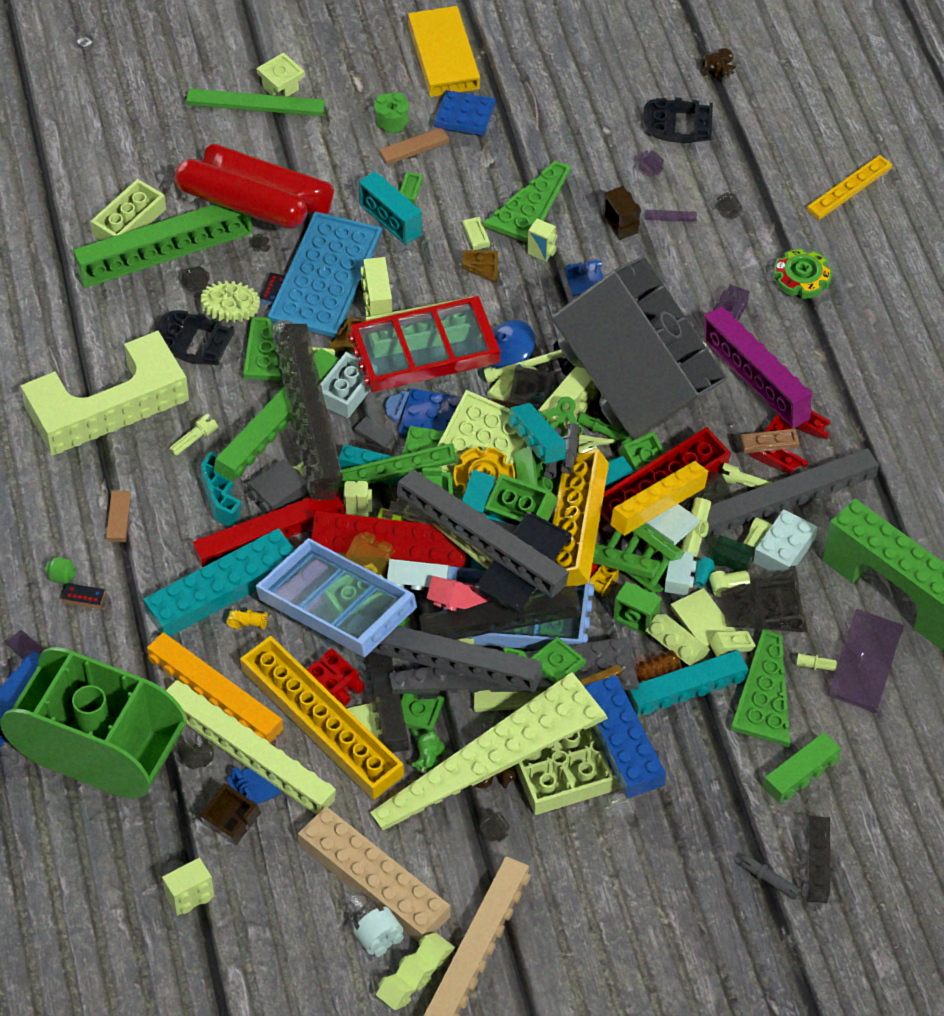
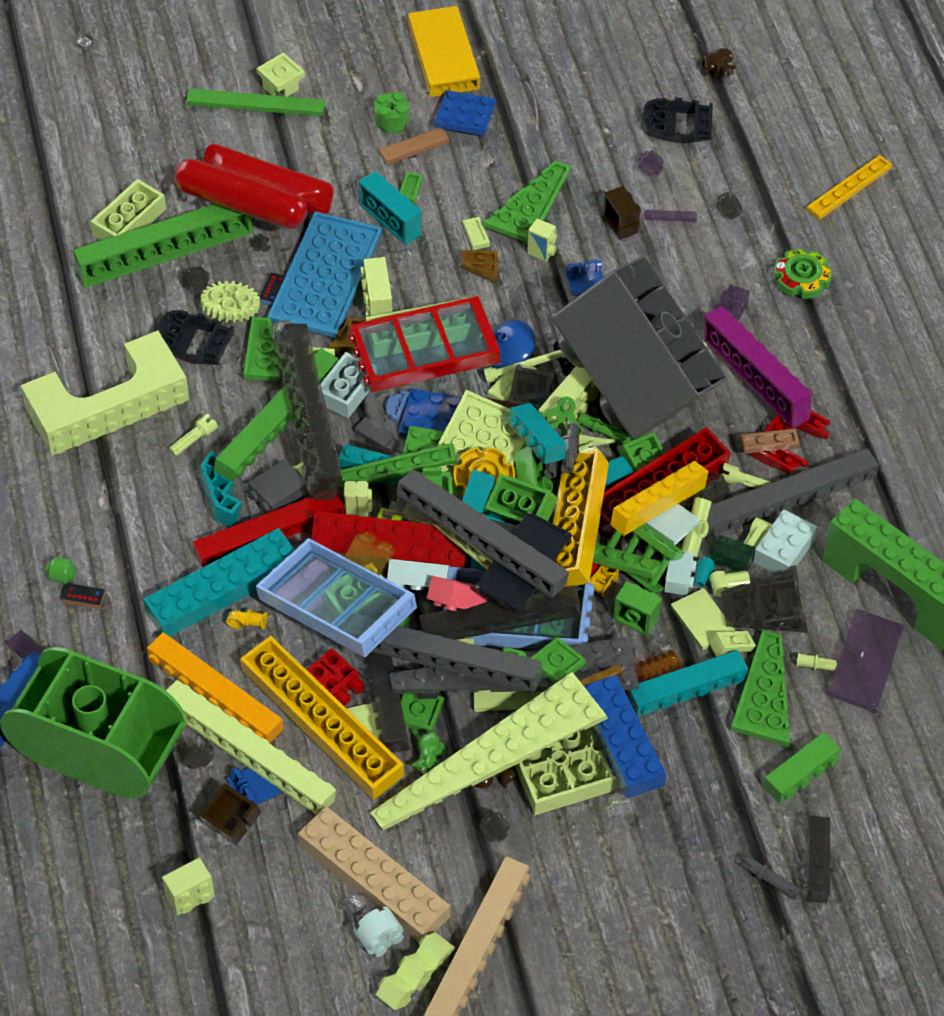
medium nougat tile [106,491,131,542] -> none
yellowish green brick [646,614,710,666] -> none

